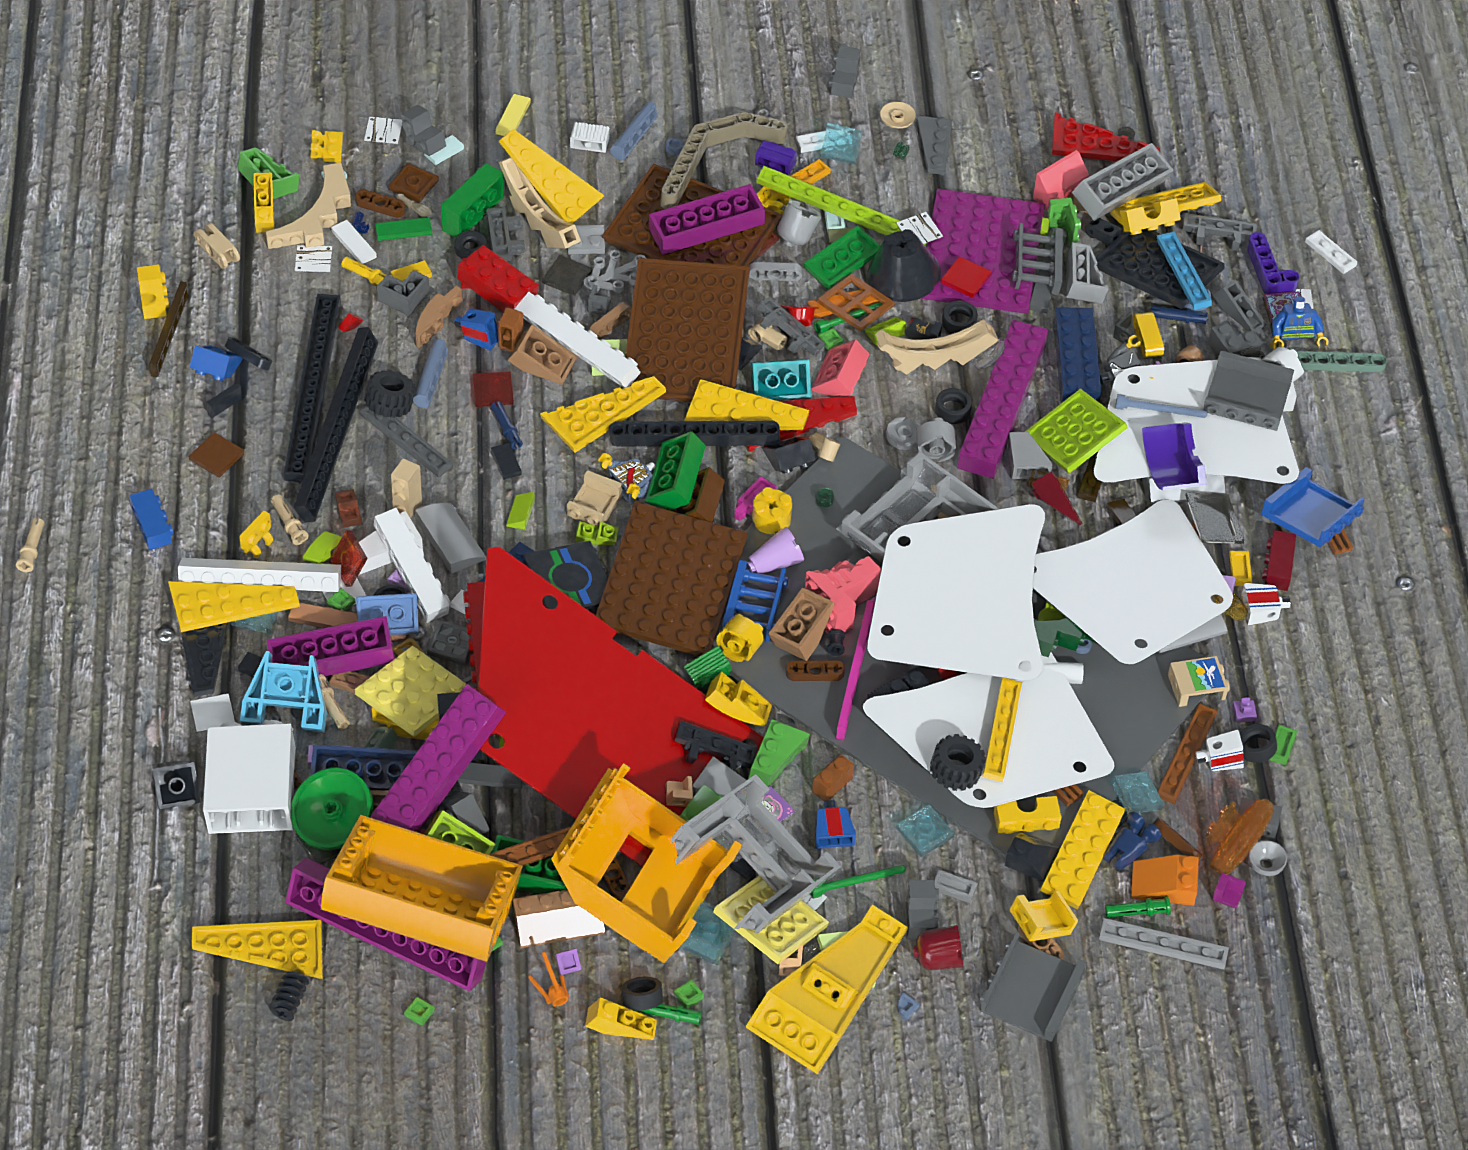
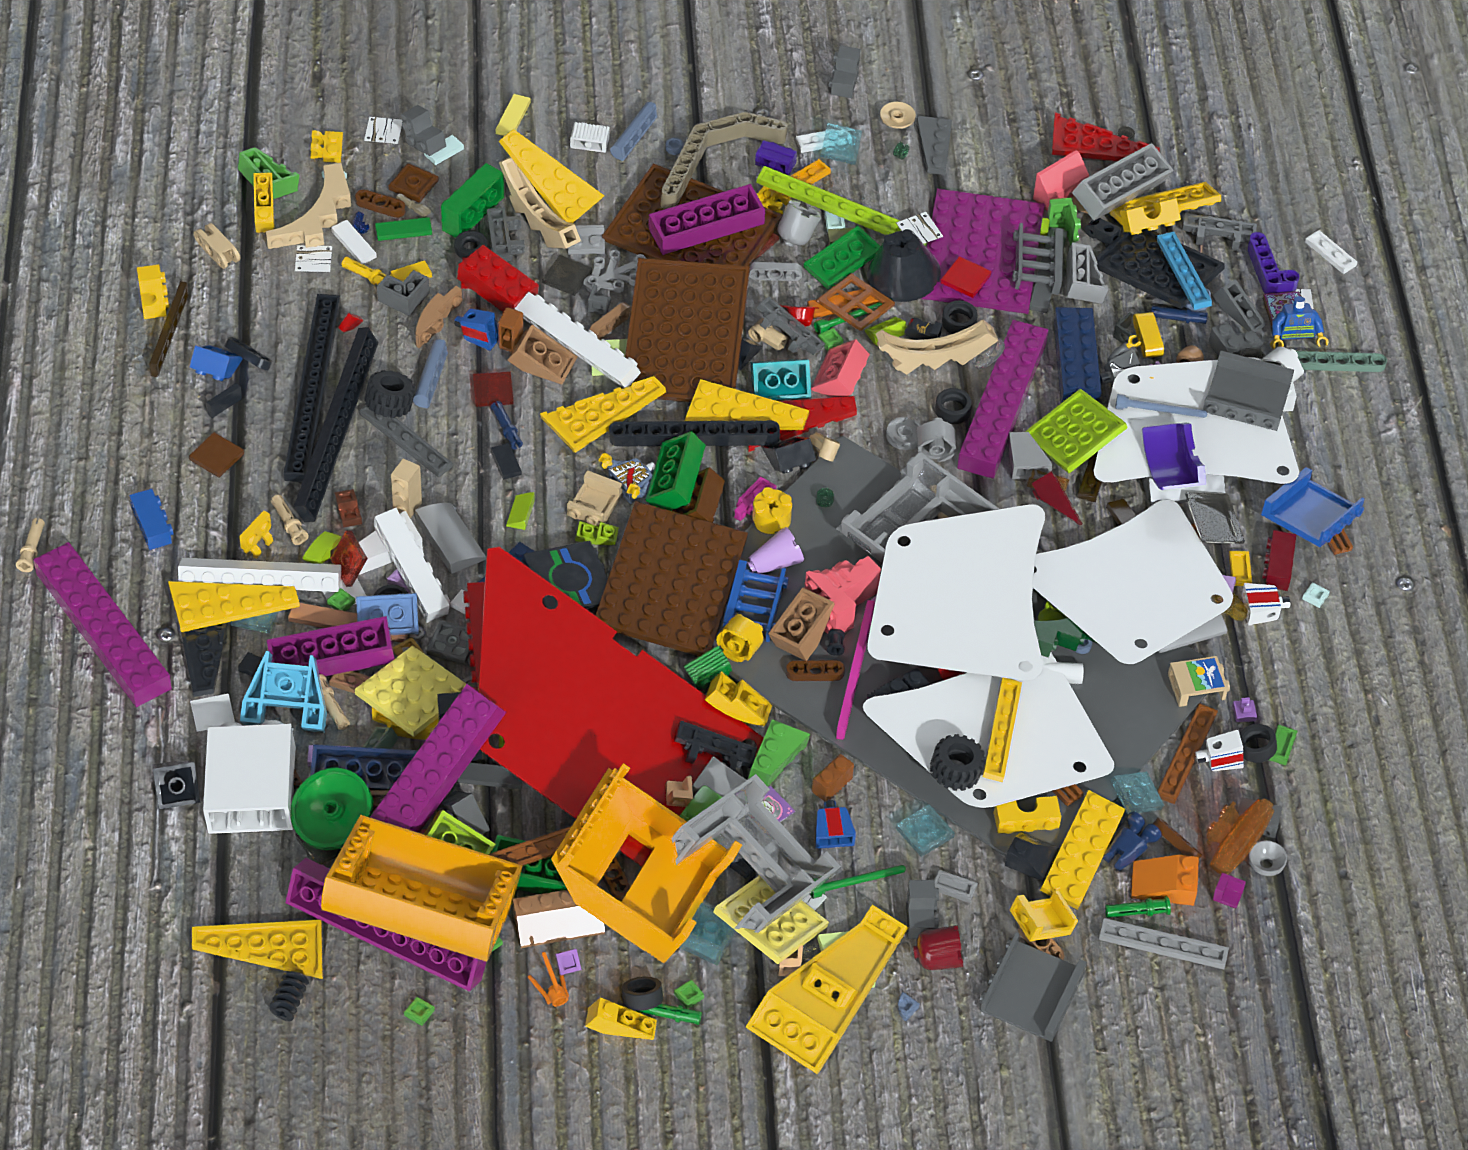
none -> magenta brick [33,542,172,708]
none -> light aqua tile [1302,582,1330,608]

